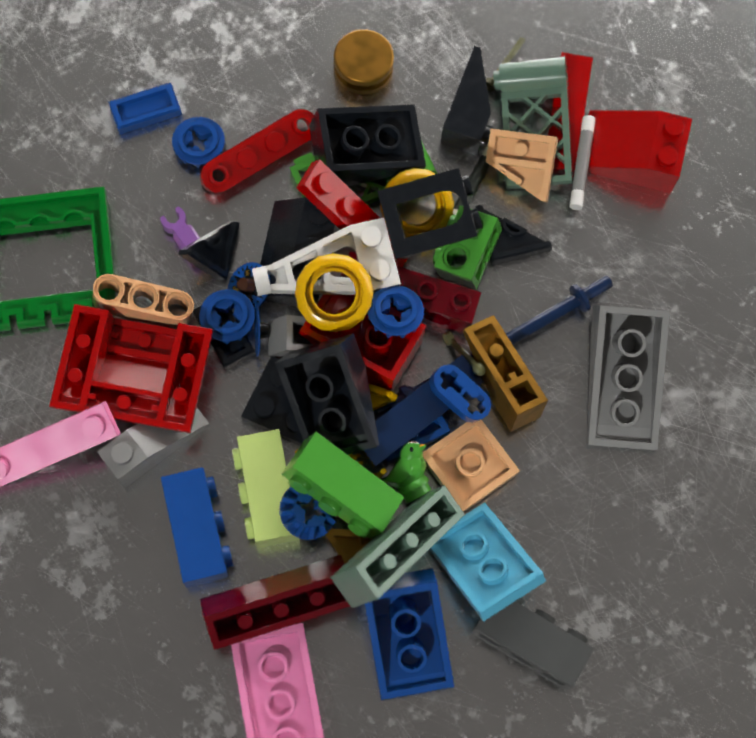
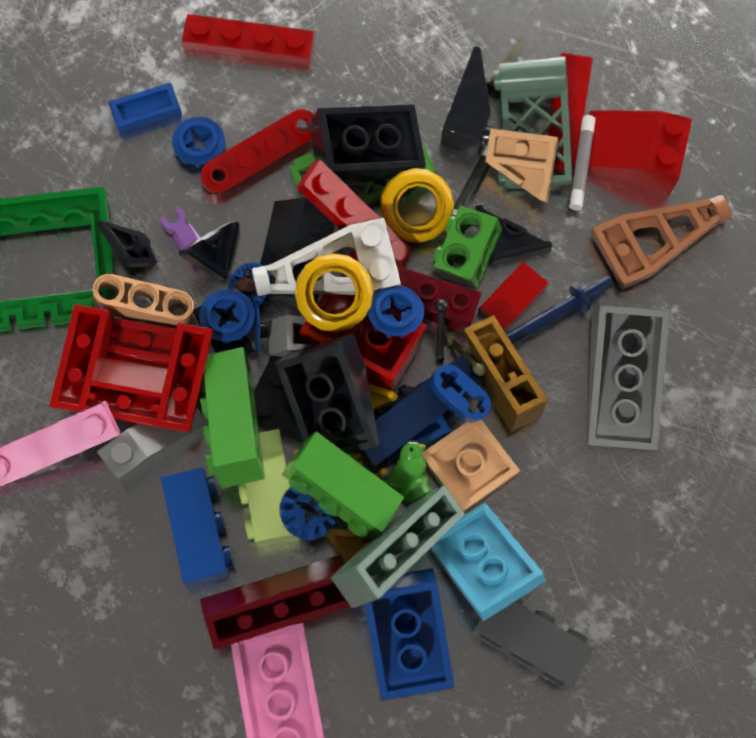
pearl gold head [334,30,394,95] -> none
black panel [377,168,483,261] -> none
none -> black piece [97,220,157,267]
none -> red plate [181,14,314,65]
none -> bright green brick [201,347,265,489]
none -> pearl dark grey hinge [434,299,448,362]
none -> red tile [478,261,549,332]
none -> nougat plate [591,195,732,290]

